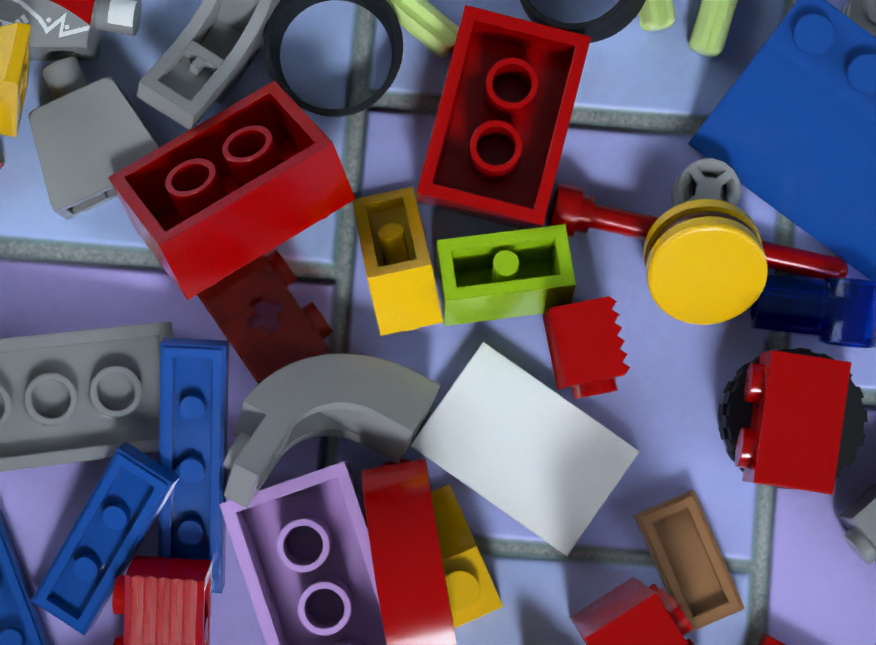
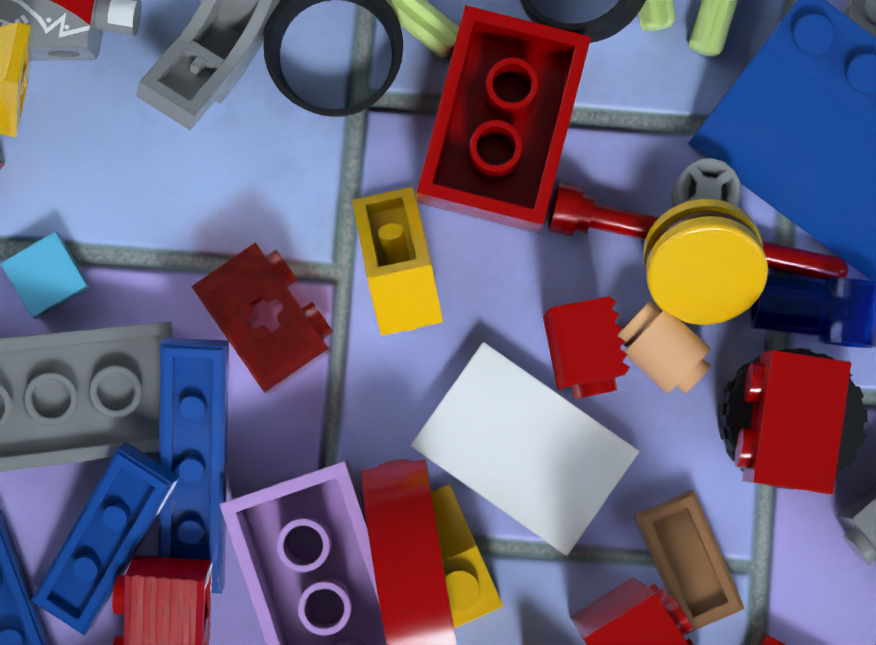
light grey torso [29,57,161,220] -> none
red brick [108,80,355,300] -> none
light grey arch [223,353,441,509] -> none
lime brick [435,224,576,326] -> none
none -> medium azure tile [0,232,91,319]
none -> light nougat brick [617,300,711,394]

